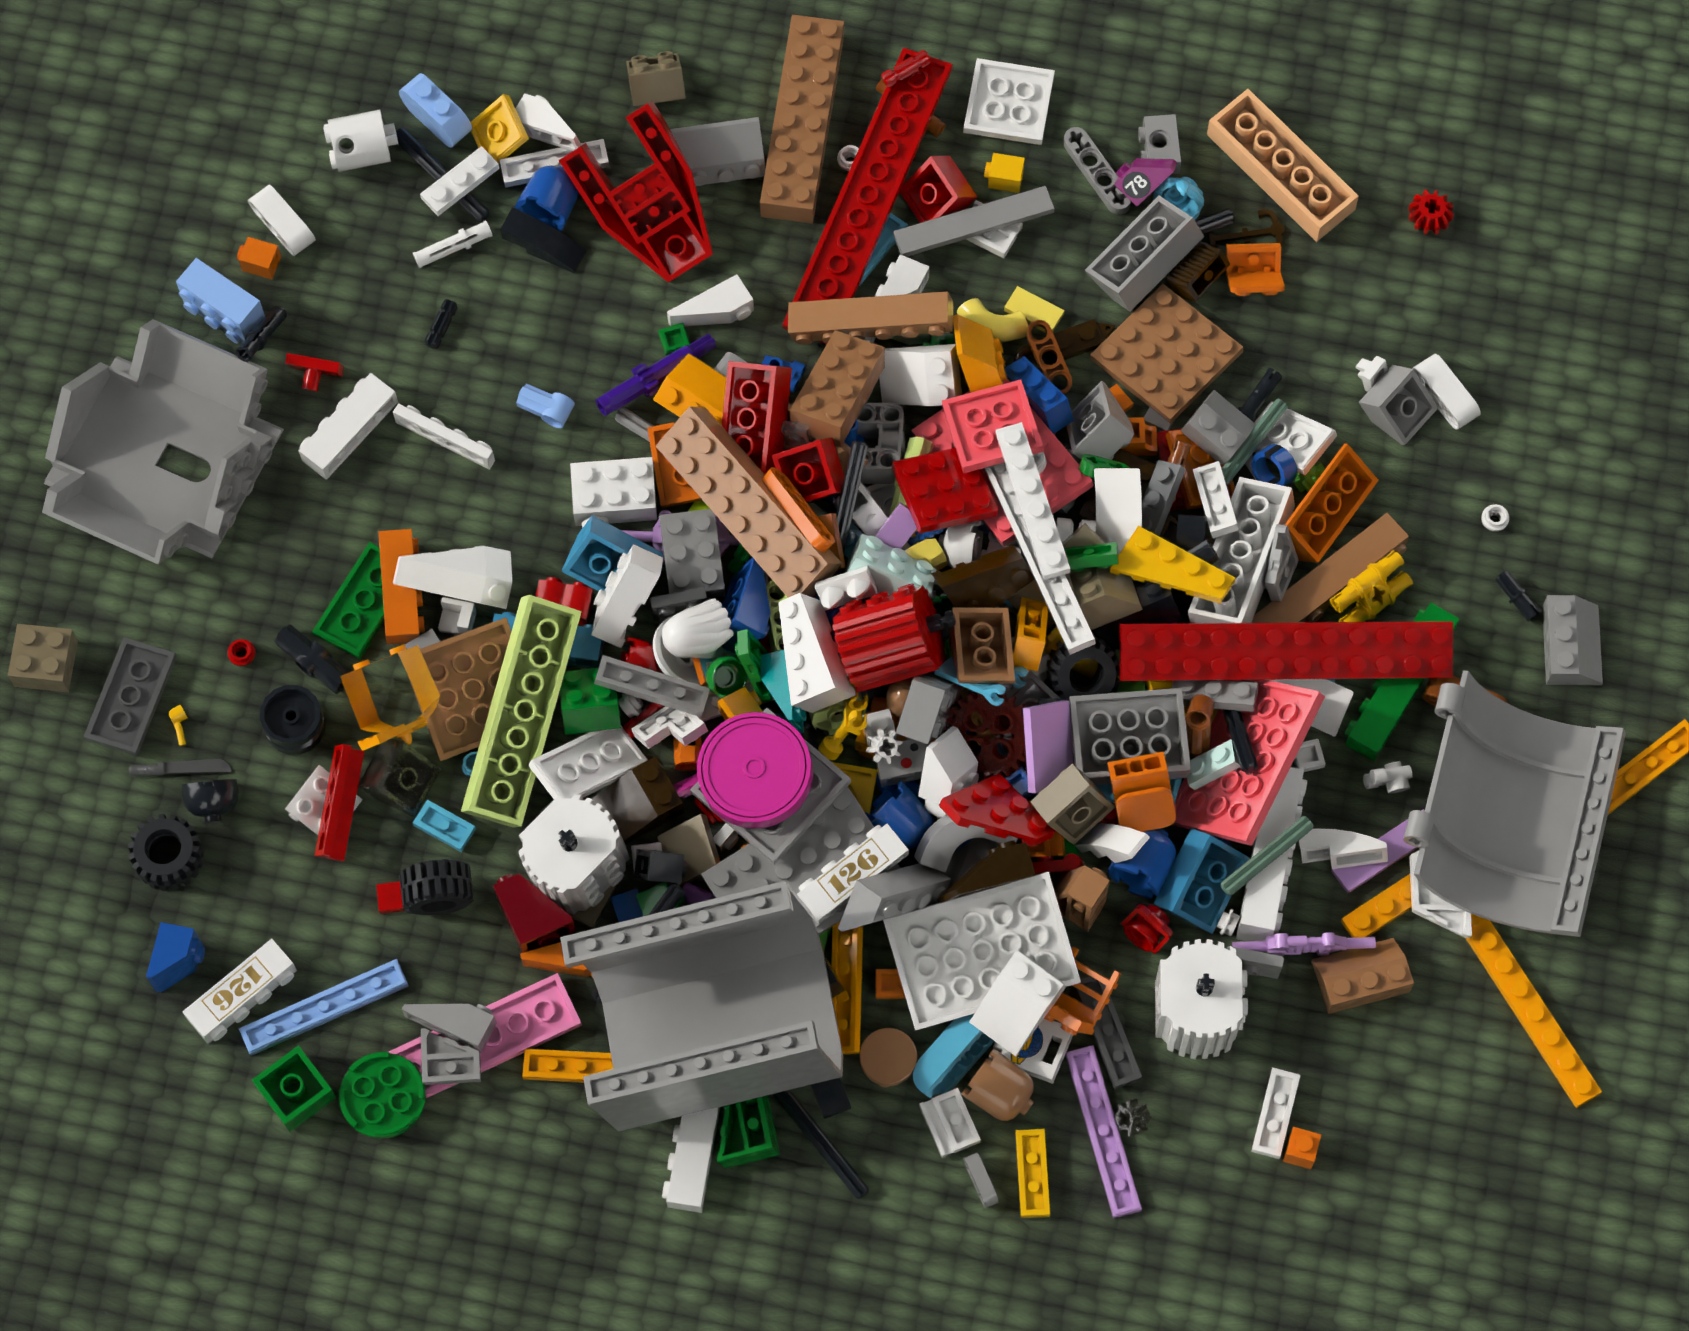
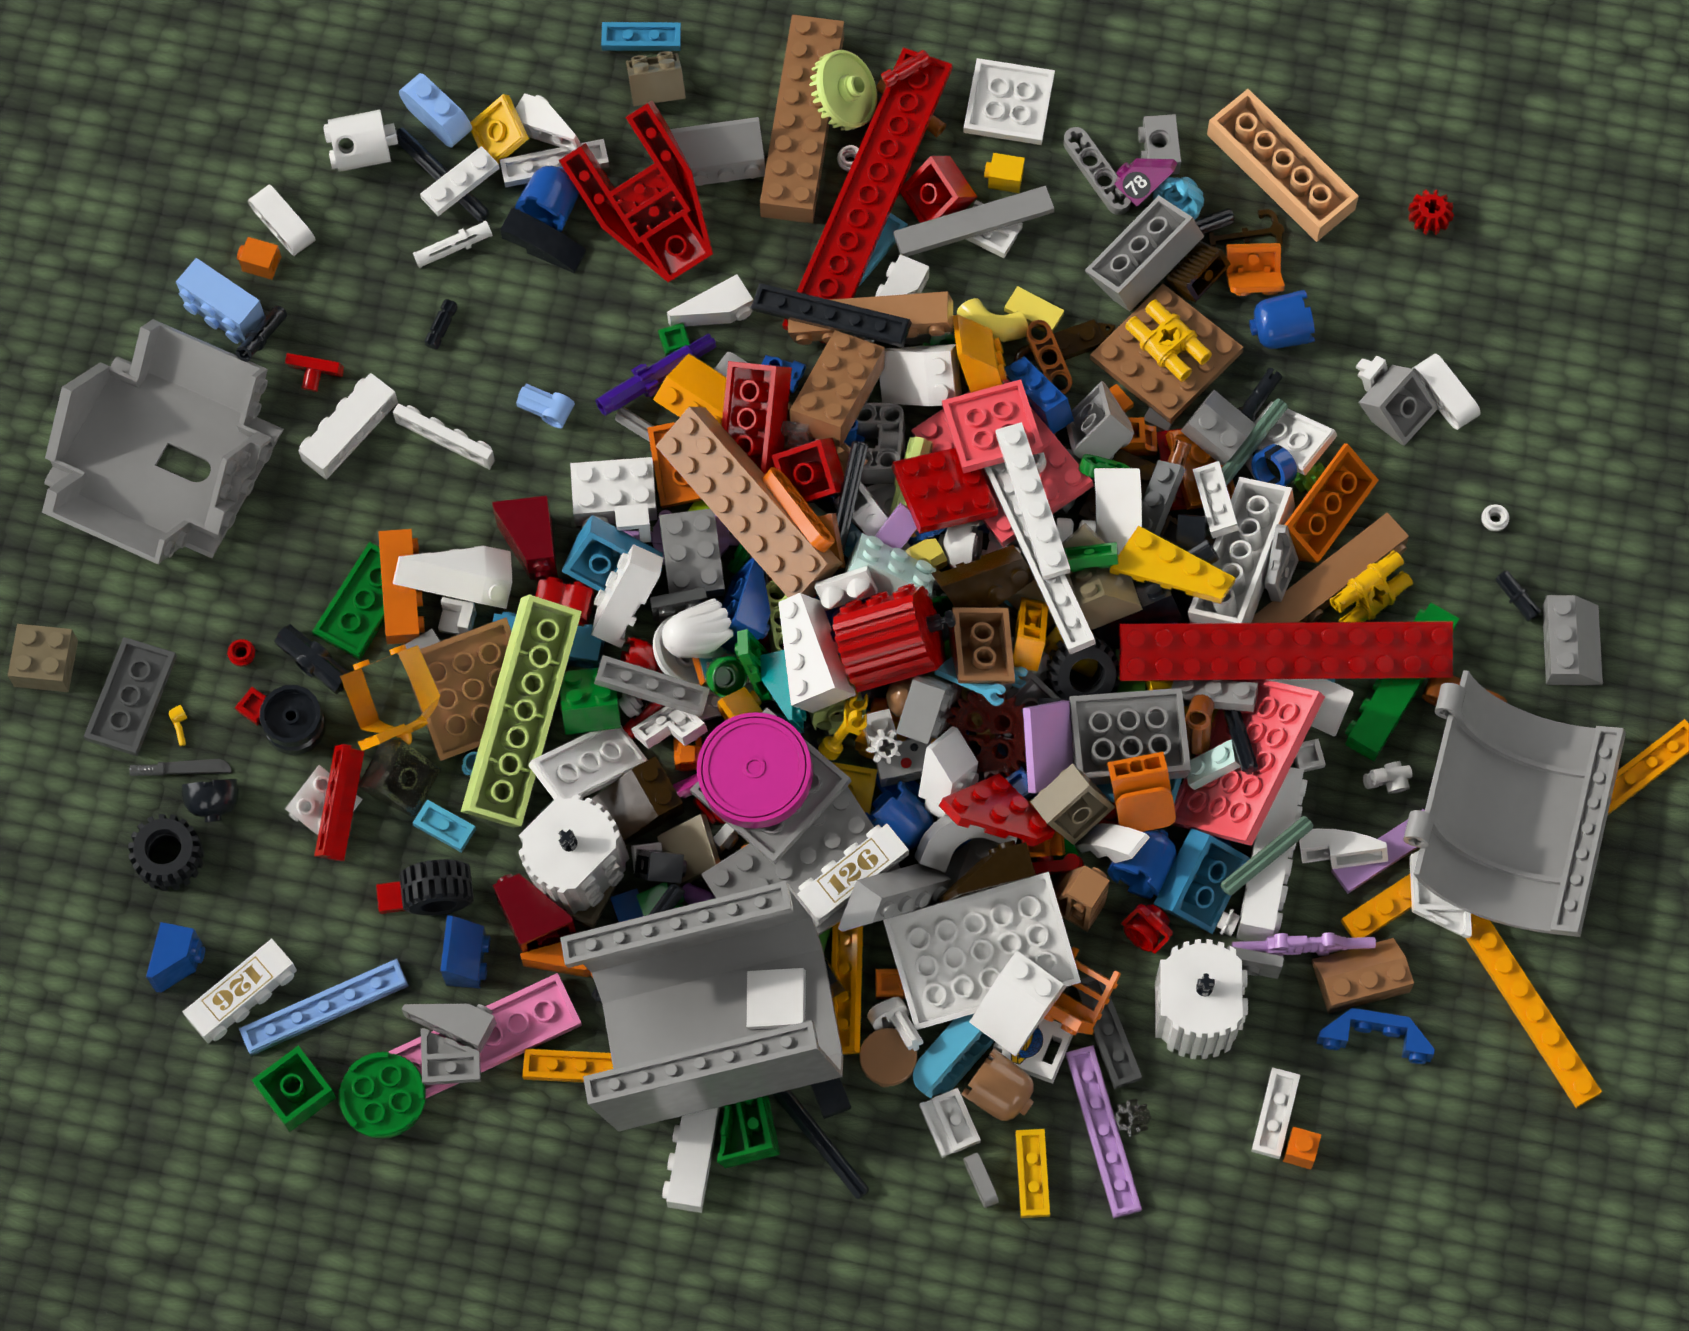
none -> red tile [235,687,267,726]
none -> blue slope [440,915,490,988]
none -> dark red slope [492,495,558,581]
none -> dark azure plate [601,22,681,51]
none -> white panel [614,503,651,543]
none -> white tile [746,968,806,1030]
none -> black tile [751,283,912,347]
none -> yellowish green wheel [809,50,877,131]
none -> white piece [867,997,923,1051]
none -> yellow pin [1125,299,1212,382]
none -> blue cylinder [1249,290,1315,349]
none -> blue slope [1316,1008,1435,1064]

